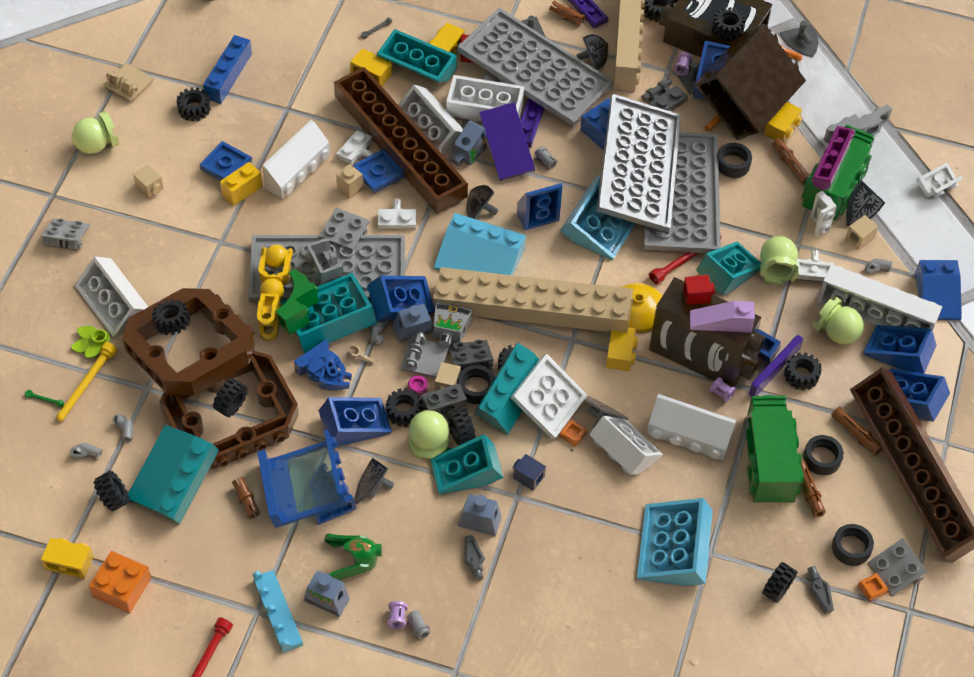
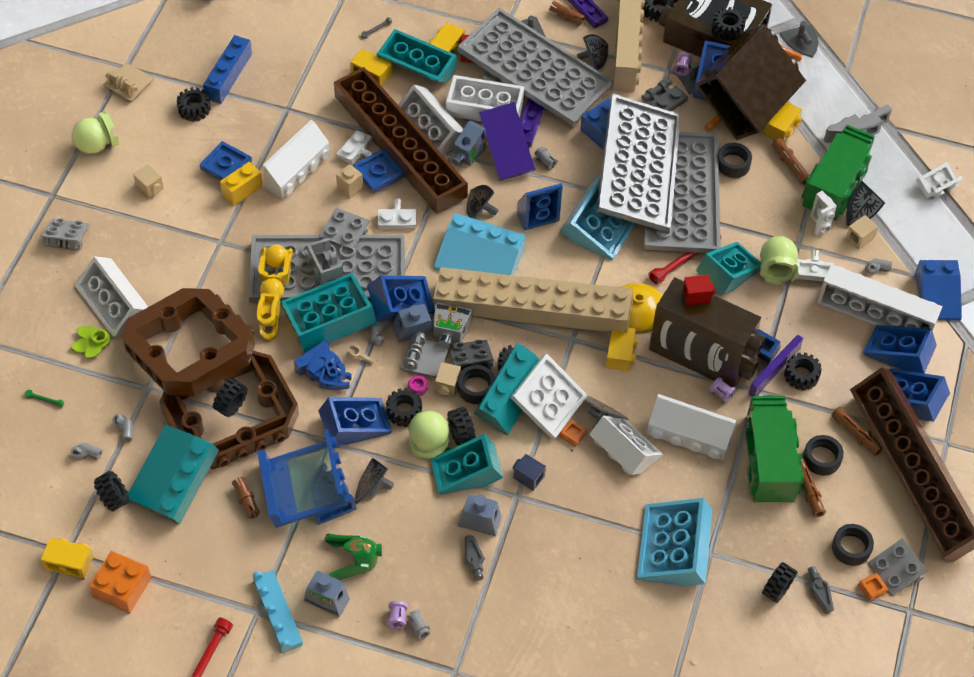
yellow piece [56,342,118,422] -> none
black tyre [152,299,190,335] -> none
green arch [275,269,319,334] -> none
dark grey brick [422,383,467,418] -> none
lavender slope [690,301,755,333] -> none
magenta brick [812,126,855,190] -> none
yellowish green tile [813,296,864,345] -> none

